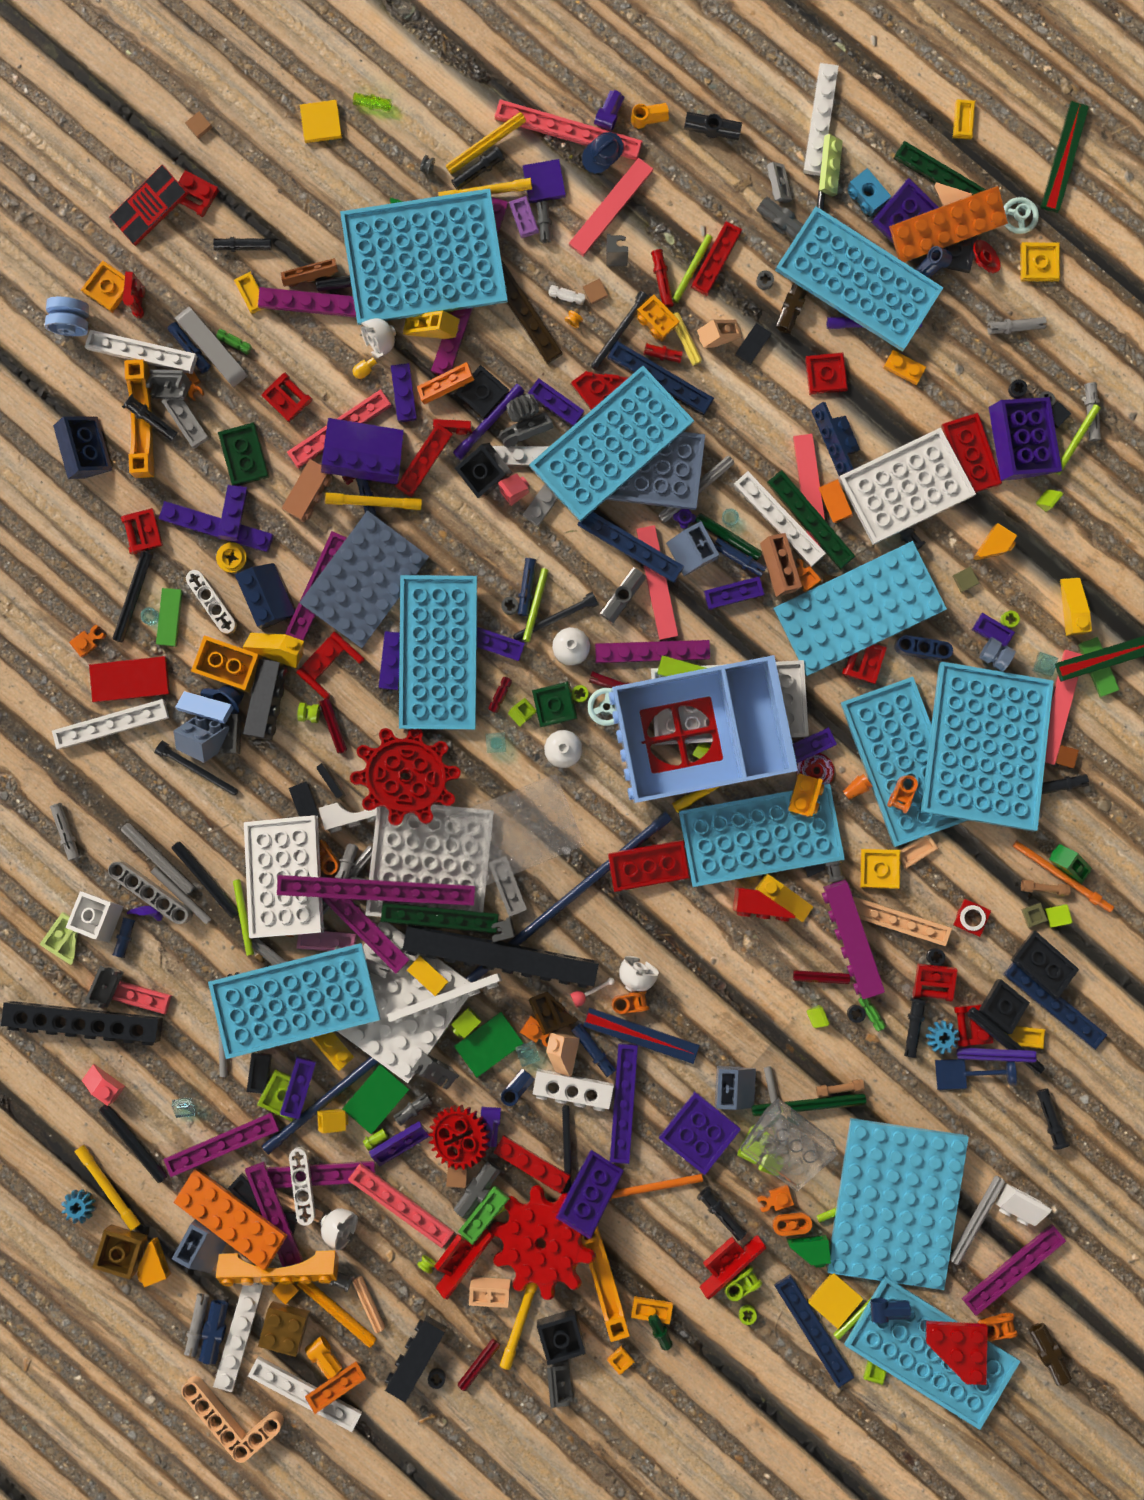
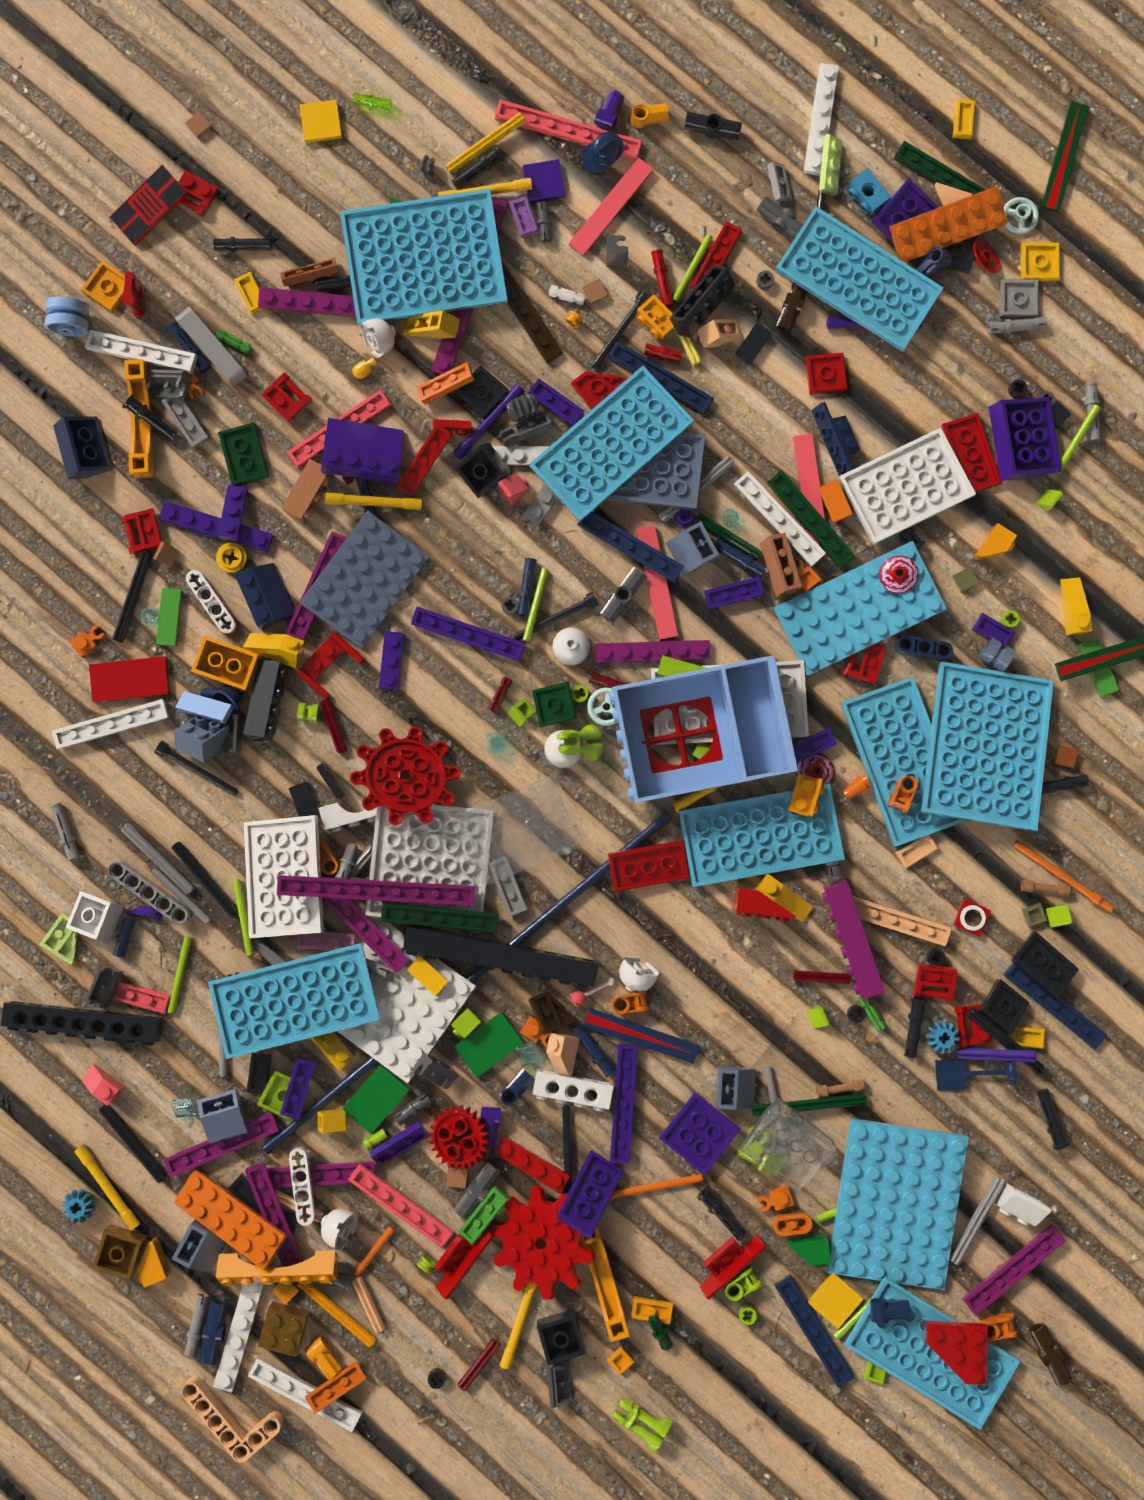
black brick [385,1315,446,1403] -> none
white plate [387,973,502,1024] -> none
dark purple plate [390,363,417,423] -> none
medium azure plate [399,575,478,730] -> none
light nougat hinge [469,1277,510,1308] -> none
dark grey hinge [492,916,516,942] -> none
yellow tile [860,849,900,889] -> none
light orange plate [883,350,926,385] -> none
clear light blue plate [1033,652,1059,677] -> none
coral tile [1045,650,1083,765] -> none
green slope [1049,844,1092,884] -> none
none -> medium nougat tile [153,542,180,568]
none -> lime bar [167,936,192,1013]
none -> sand blue slope [197,1089,248,1144]
none -> orange bar [353,1226,395,1277]
none -> lime piece [557,725,603,761]
none -> lime piece [612,1398,673,1454]
none -> black brick [669,265,735,338]
none -> dish [879,555,918,594]
none -> light grey tile [999,279,1038,318]

